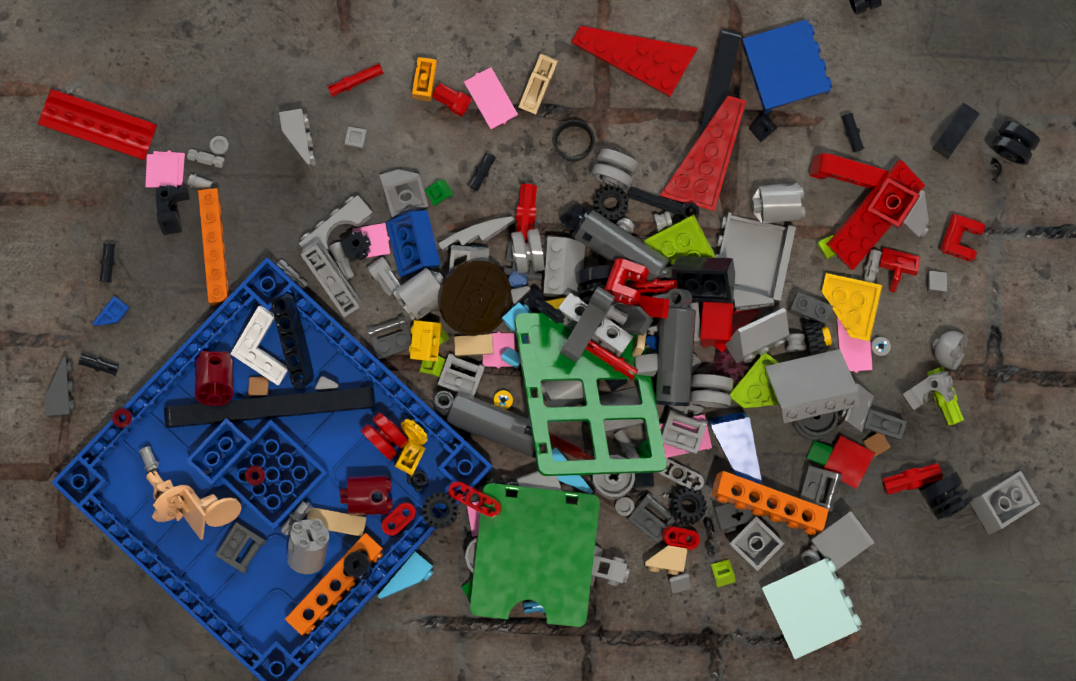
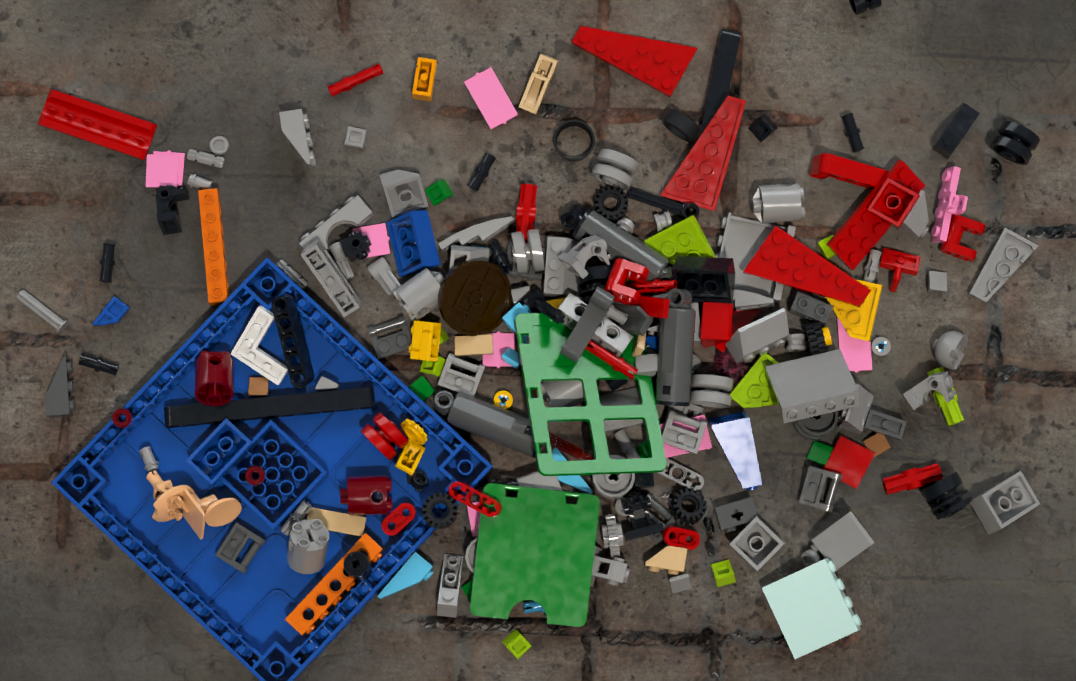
red piece [432,83,472,117] -> none
medium blue tile [508,271,528,289] -> none
orange brick [711,471,829,535] -> none
blue panel [741,20,832,114] -> none
none -> light grey axle [16,290,68,334]
none -> green slope [408,375,435,402]
none -> light grey slope [437,554,463,618]
none -> black pin [488,241,513,274]
none -> lime slope [502,629,531,659]
none -> light grey tile [558,235,611,279]
none -> light grey gear [601,514,624,557]
none -> black tile [622,492,664,541]
none -> black tyre [663,109,700,143]
none -> red wing [743,226,871,307]
none -> bright pink plate [931,166,968,243]
none -> light grey wing [969,228,1038,303]

